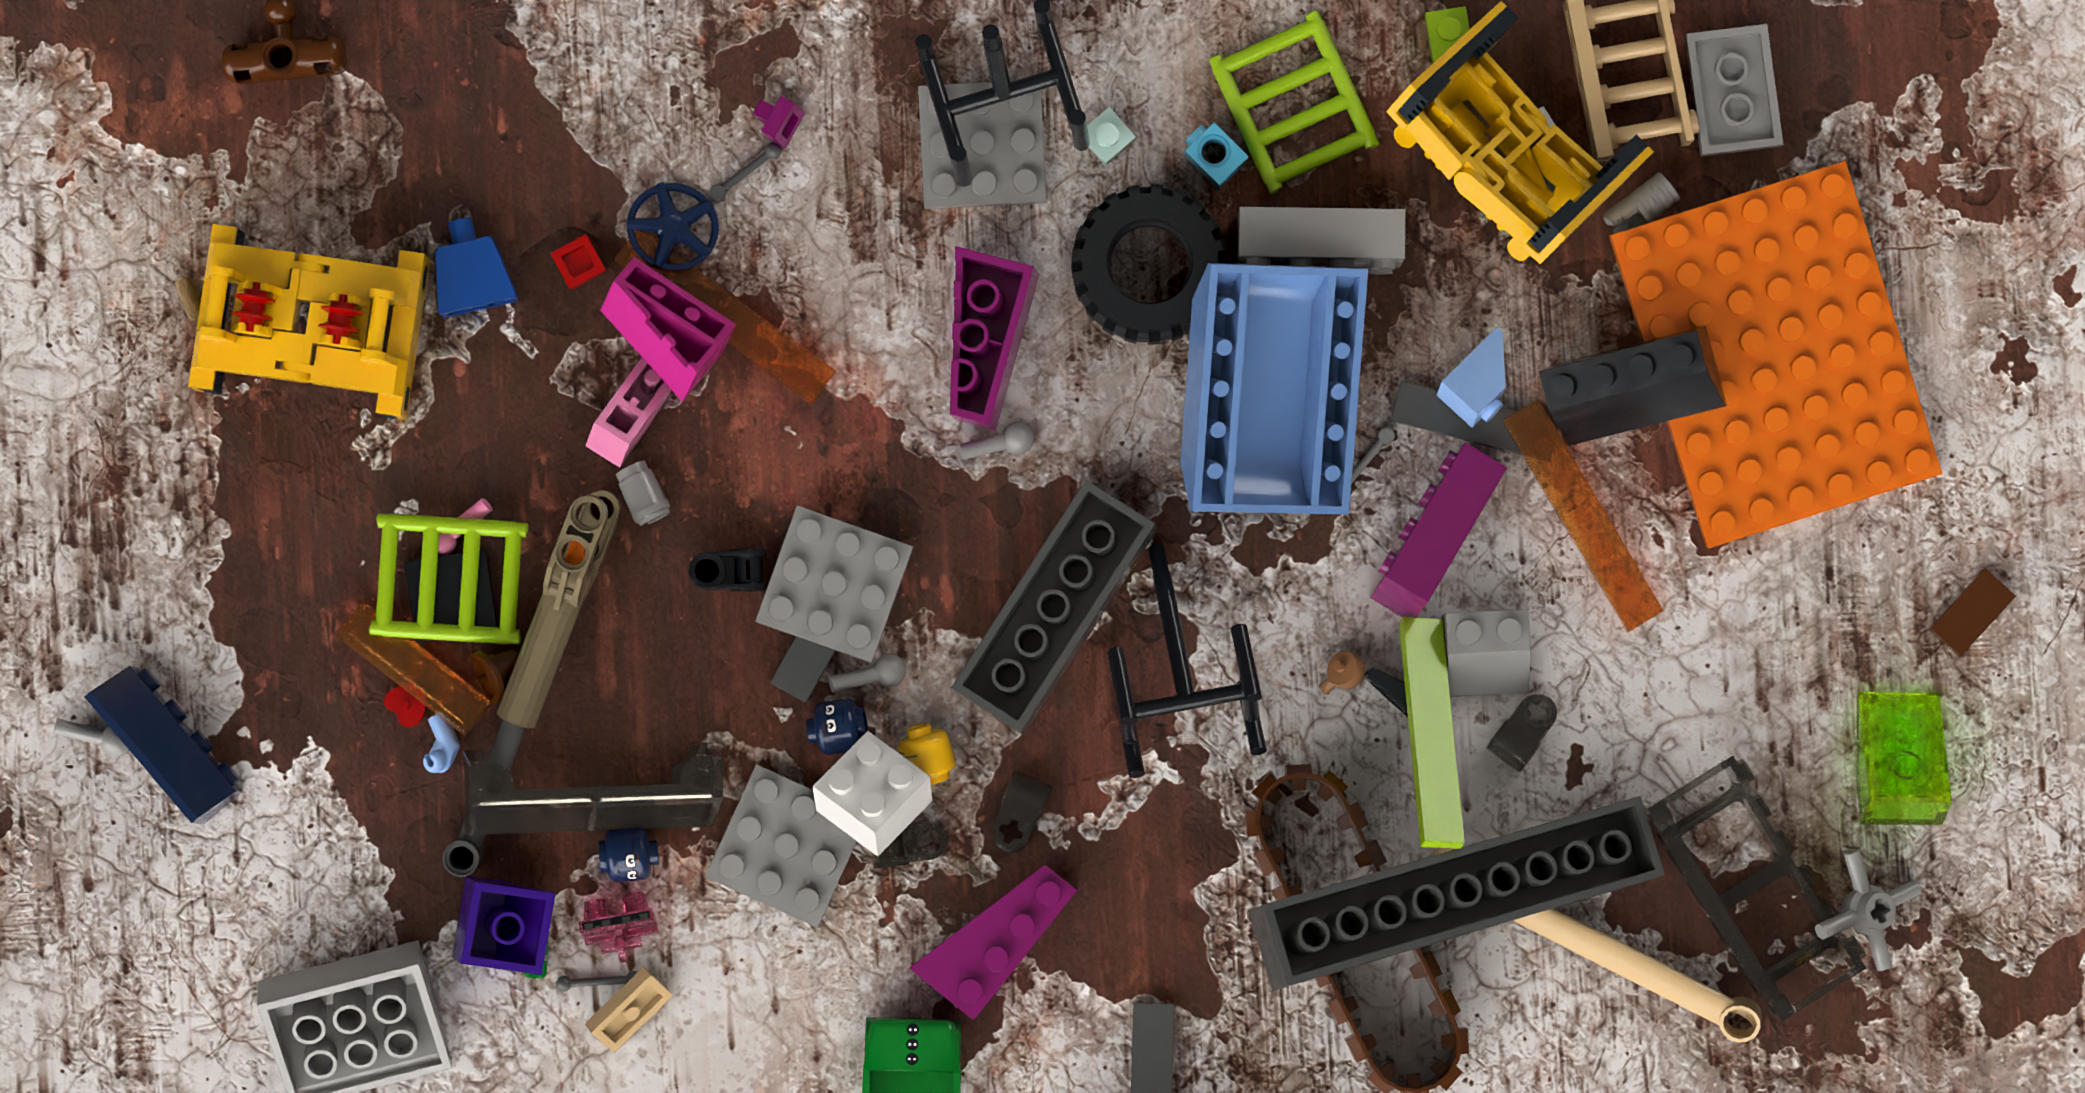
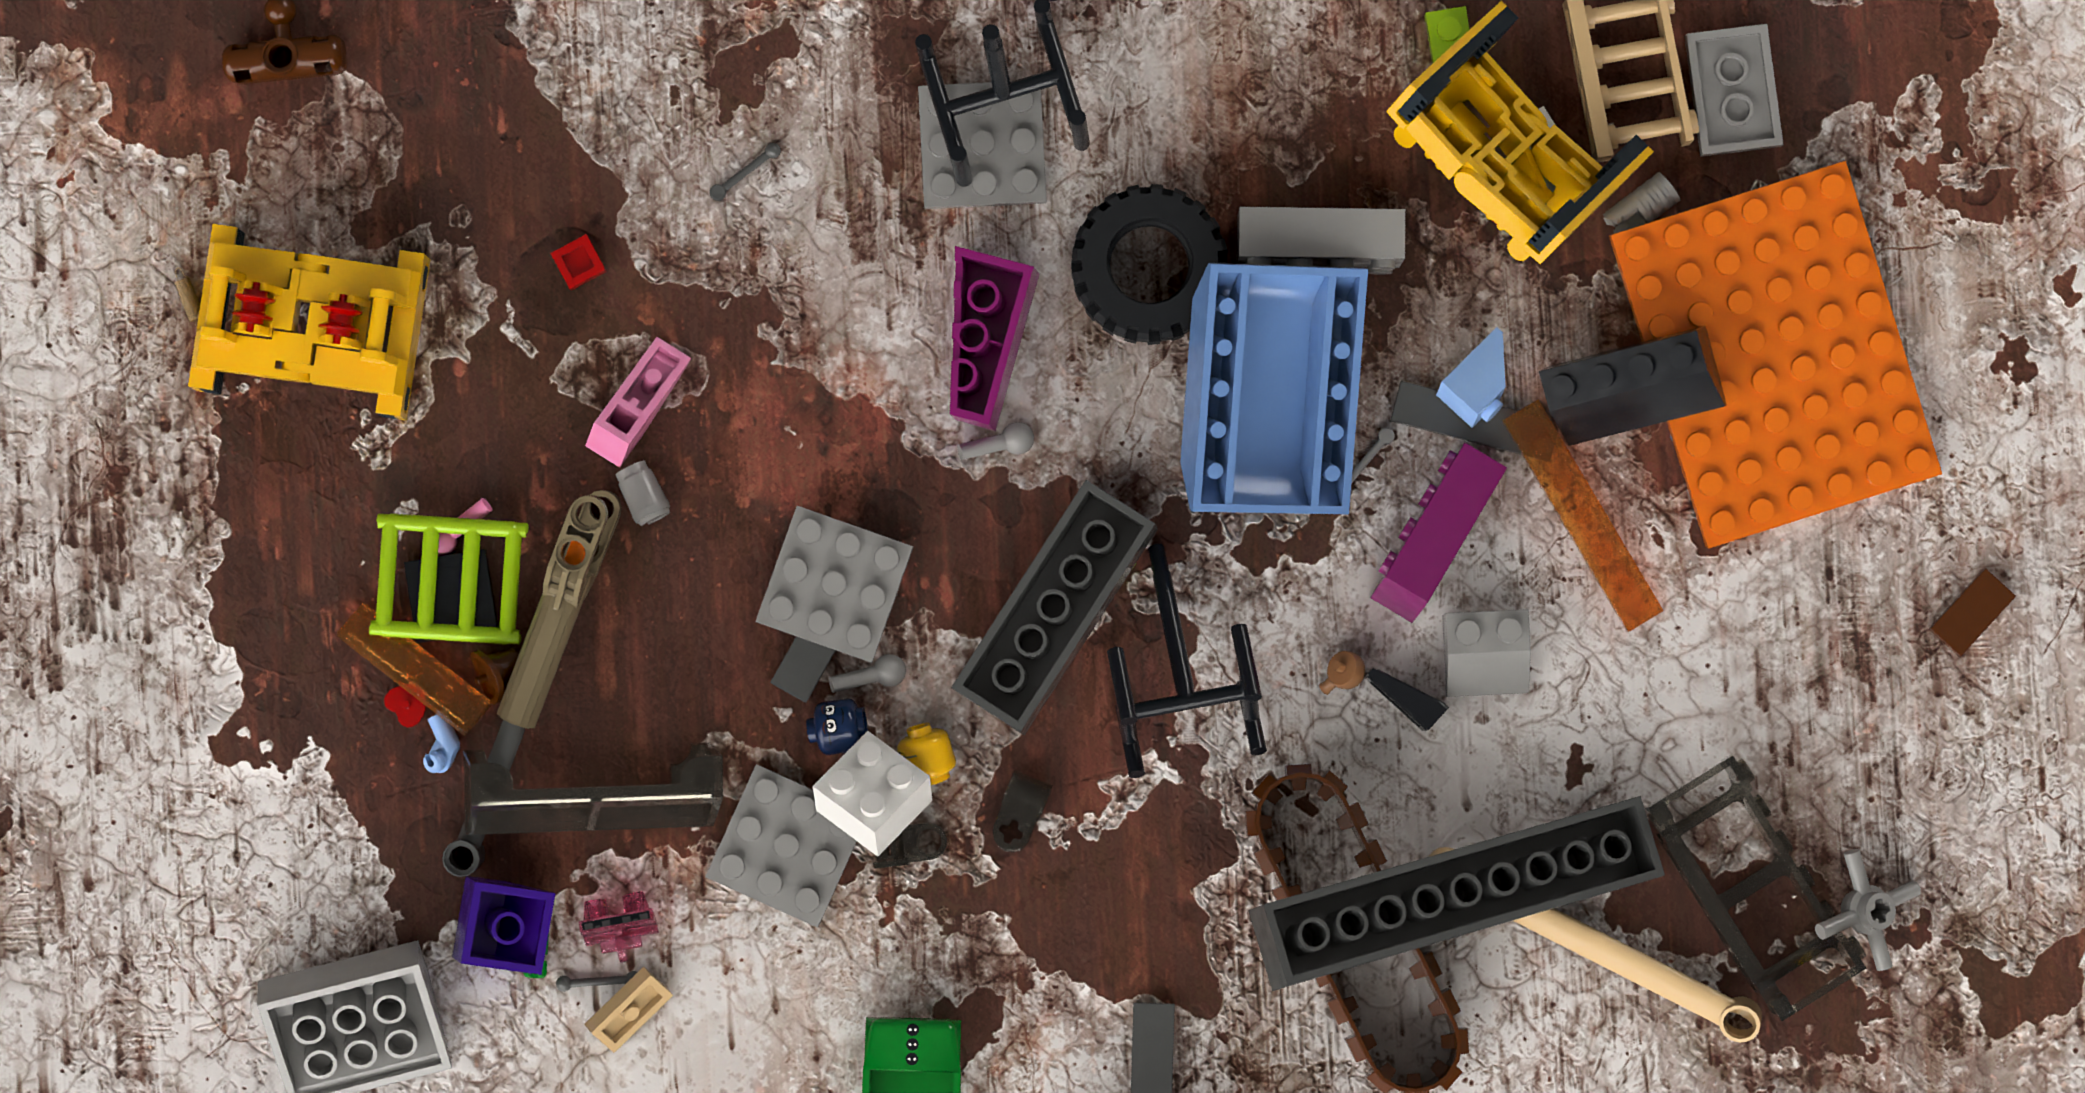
light grey bar [53,718,129,757] -> none
dark blue slope [84,666,242,824] -> none
blue torso [435,217,520,319] -> none
dark blue head [599,827,659,882] -> none
dark pink wedge [600,257,736,402] -> none
clear orange tile [614,230,836,405] -> none
dark blue wheel [627,182,719,271] -> none
black piece [688,549,767,592] -> none
magenta tile [752,96,805,149] -> none
magenta wedge [909,865,1077,1020] -> none
light aqua plate [1087,107,1136,166] -> none
medium azure brick [1184,122,1249,191] -> none
lime bar [1208,10,1379,194] -> none
lime tile [1399,617,1465,849] -> none
clear smoke piece [1486,694,1557,773] -> none
clear neon green slope [1856,692,1952,825] -> none

